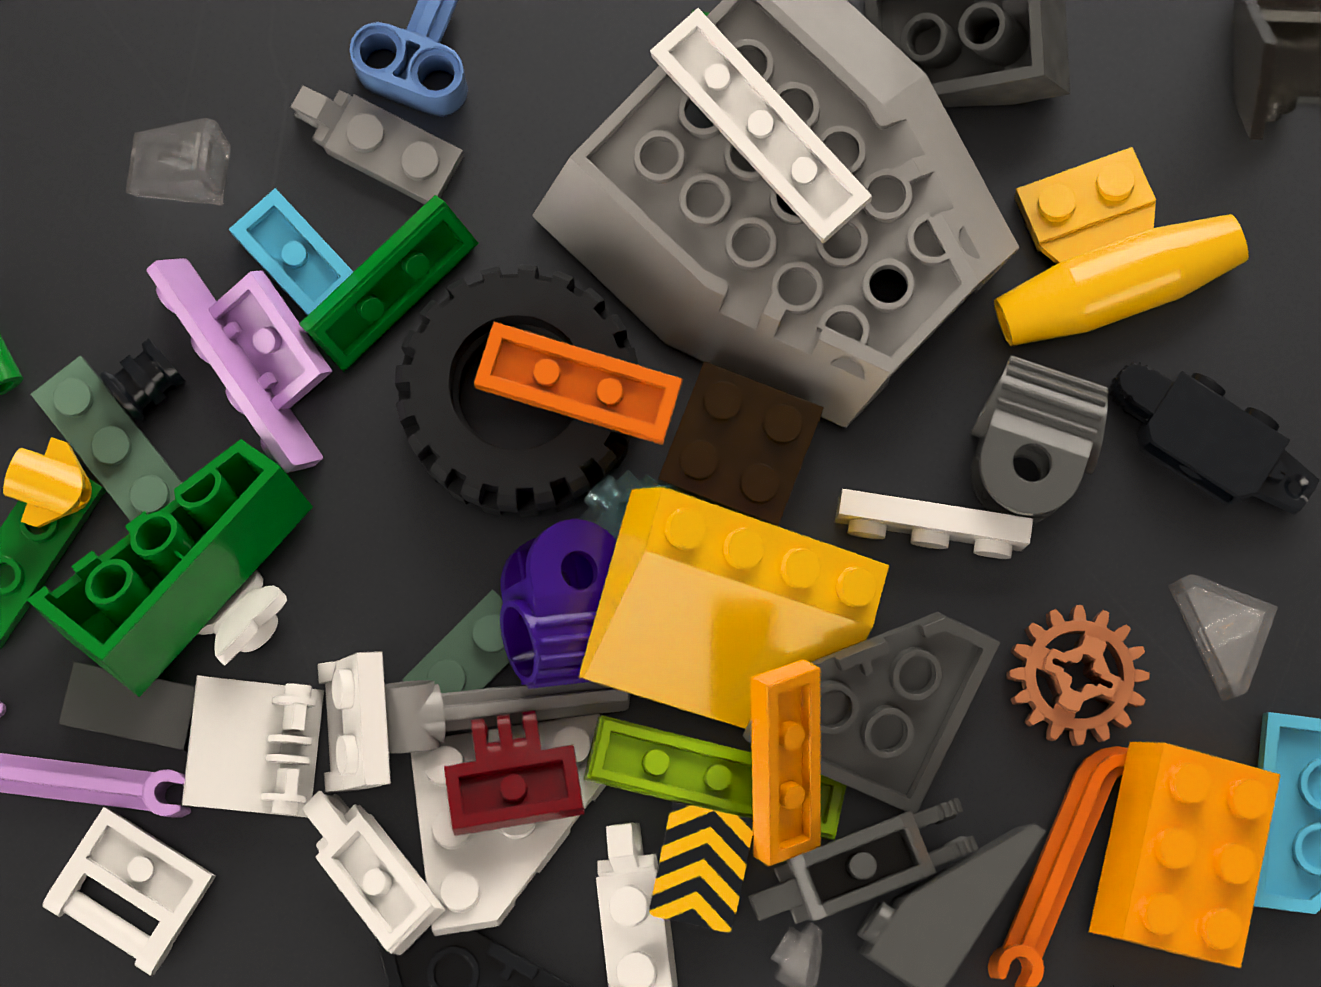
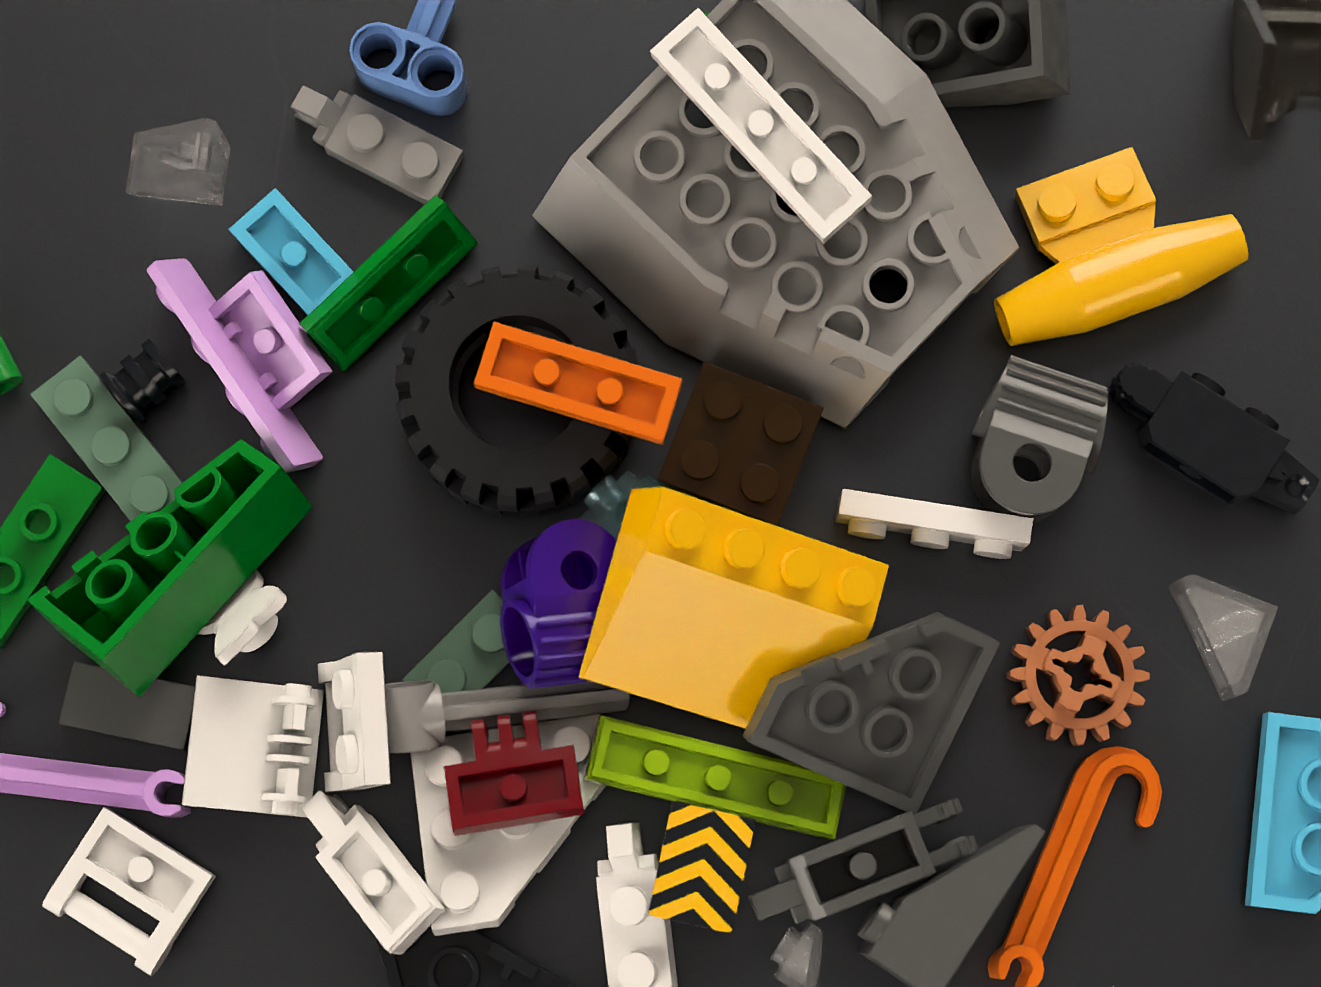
yellow piece [3,437,92,528] -> none
light orange plate [751,659,821,866] -> none
light orange brick [1089,742,1281,968] -> none

